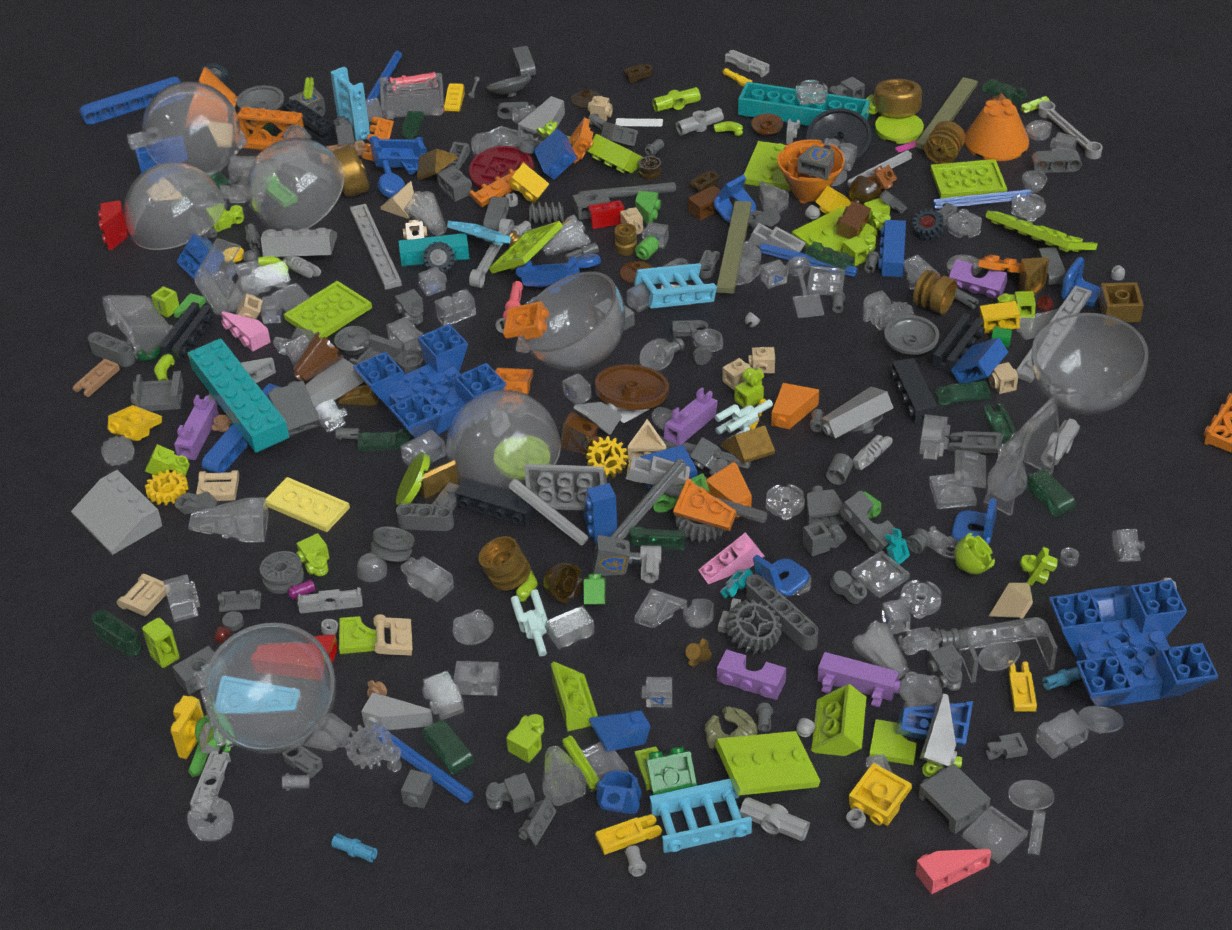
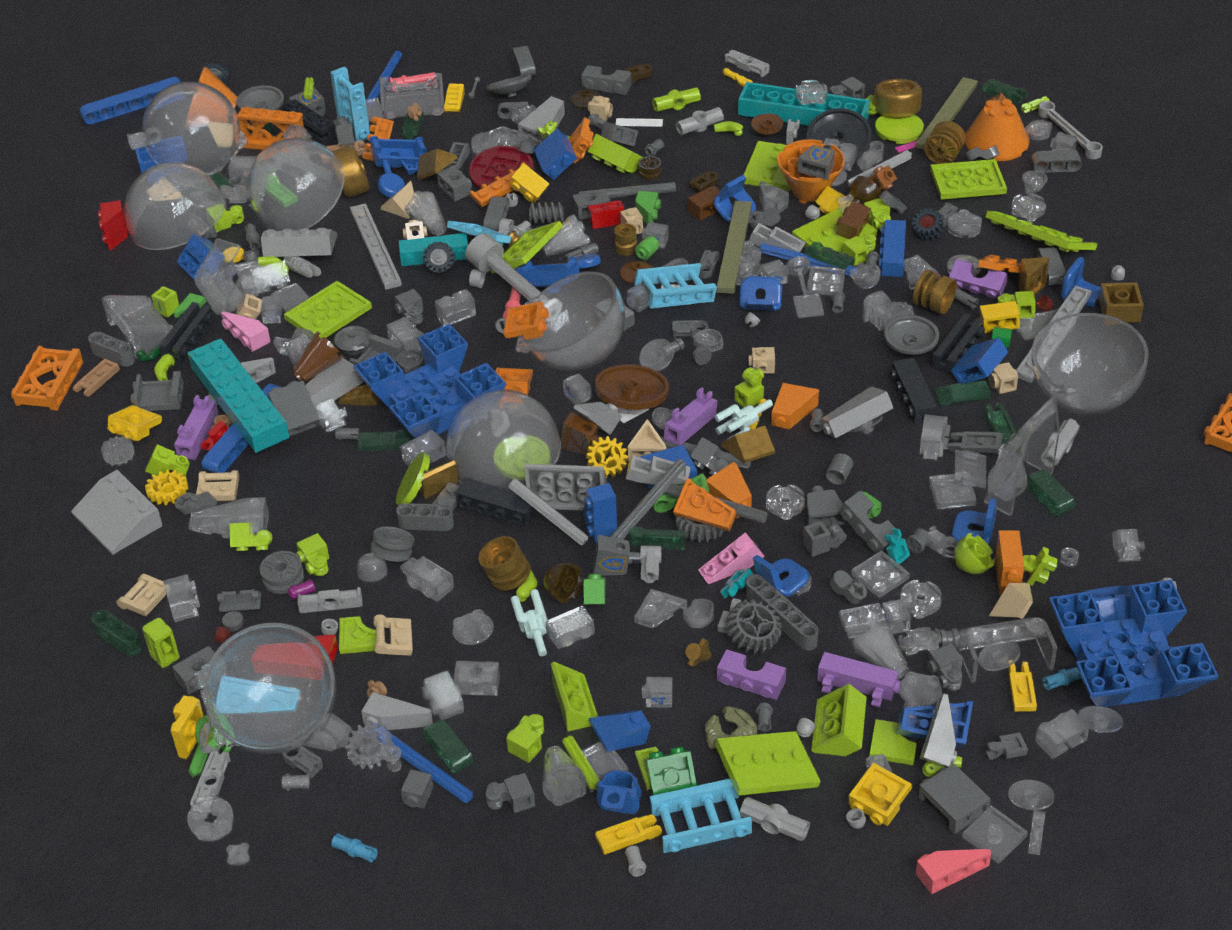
light yellow tile [264,477,350,532] -> none
clear brick [418,267,447,296] -> none
dark grey hinge [519,796,557,846] -> none
tan brick [723,358,750,391] -> none
light grey hinge [853,435,893,470] -> none
axle [933,189,1032,209] -> none
none -> orange fence [11,346,83,410]
none -> red plate [200,420,228,452]
none -> clear plate [226,843,250,866]
none -> lime brick [229,522,273,551]
none -> medium nougat plate [408,102,422,121]
none -> light grey piece [465,233,562,322]
none -> dark grey arch [581,65,632,95]
none -> blue piece [739,276,782,311]
none -> clear plate [837,194,853,212]
none -> clear plate [839,603,889,638]
none -> clear hair [850,263,881,289]
none -> clear piece [857,141,884,171]
none -> dark grey piece [965,146,1000,161]
none -> orange brick [995,531,1024,594]

